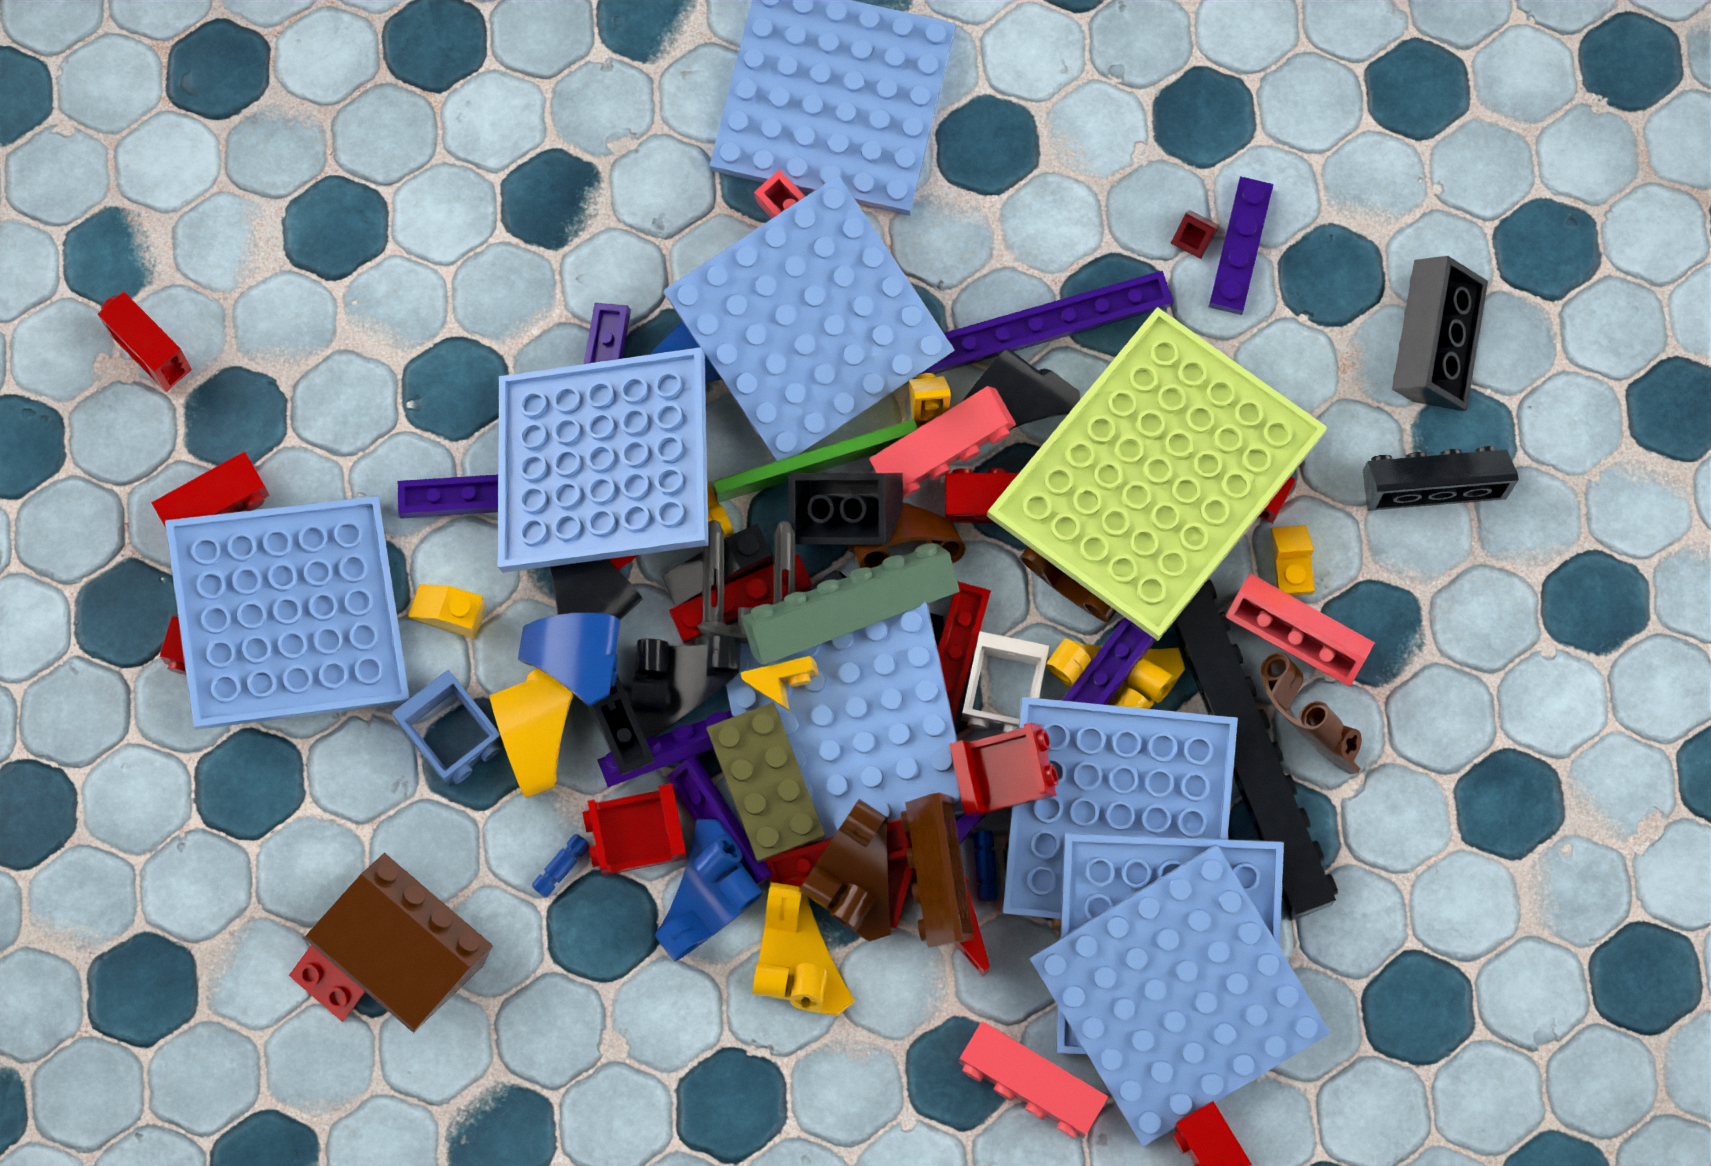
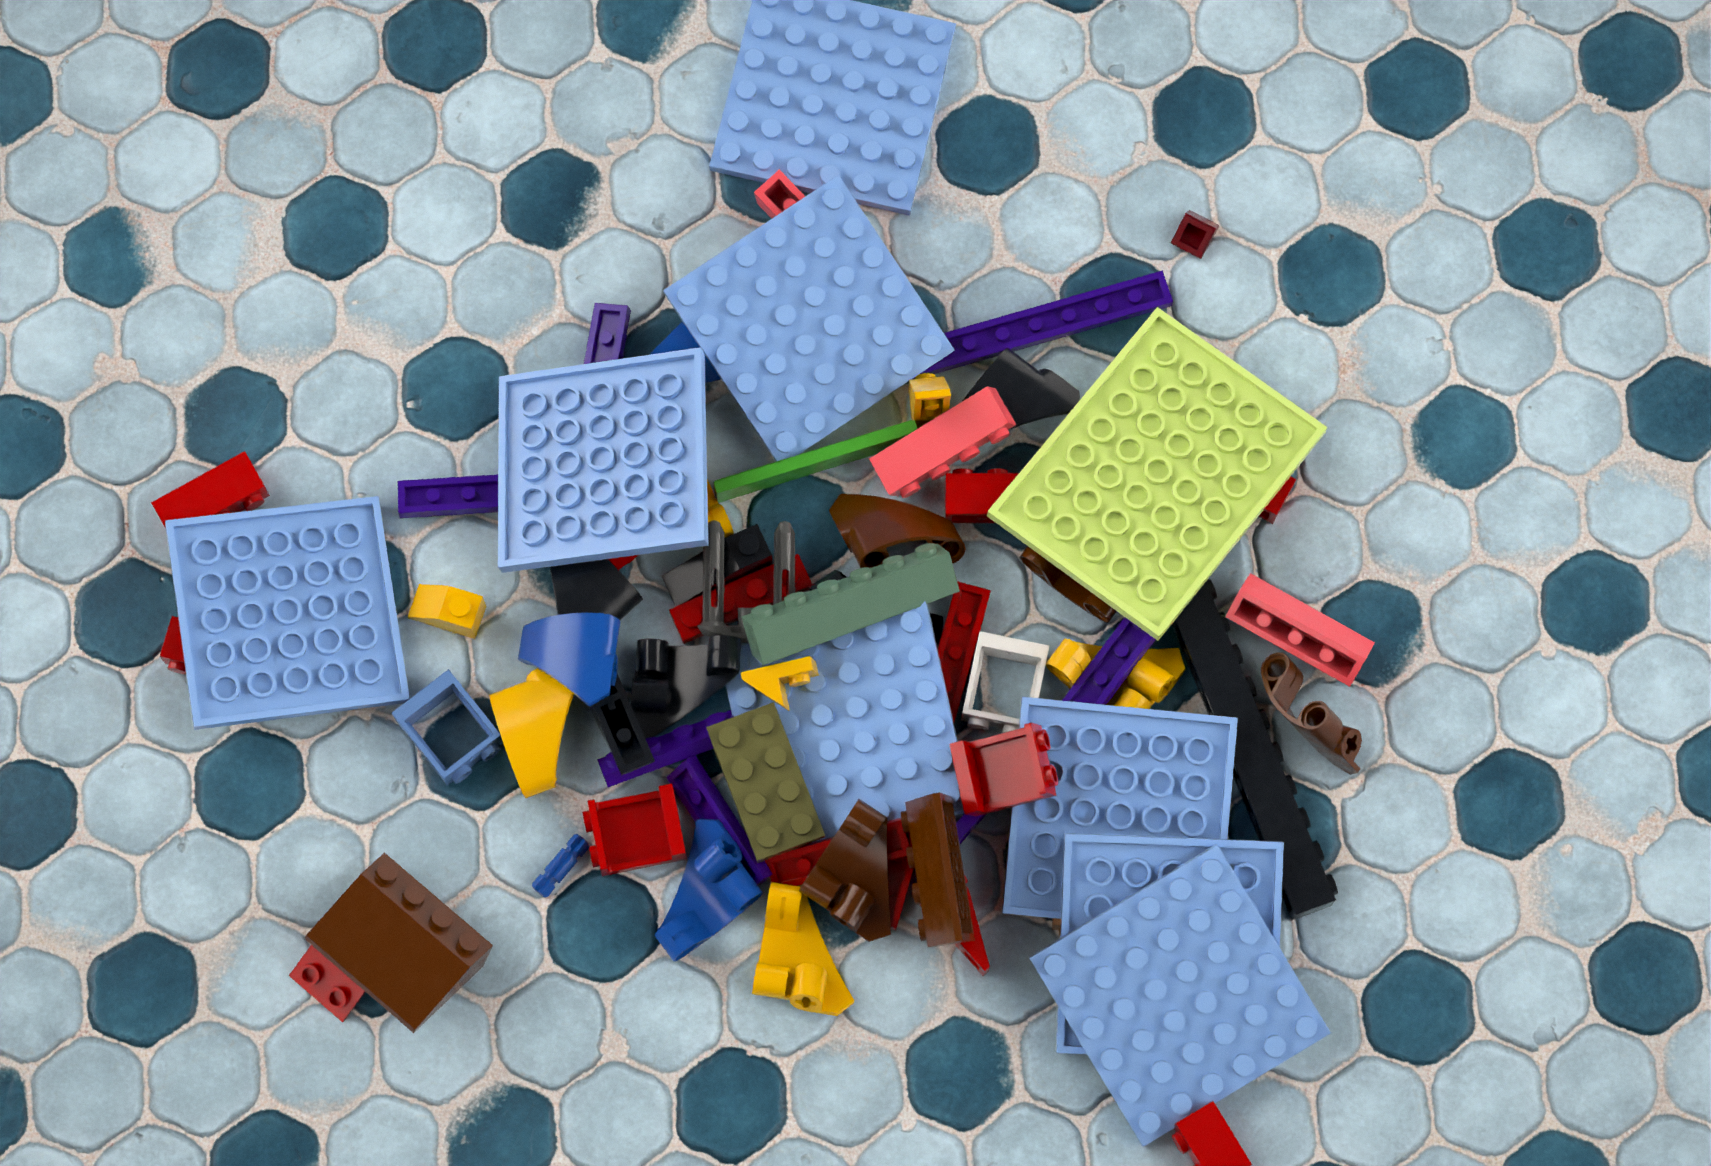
red window [97,291,192,392] -> none
black slope [788,473,903,545] -> none
coral brick [958,1021,1108,1139] -> none
blue axle [974,831,998,902] -> none
dark purple plate [1208,176,1274,315] -> none
yellow slope [1270,525,1315,596] -> none
black slope [1363,446,1519,511] -> none
black slope [1392,256,1488,411] -> none

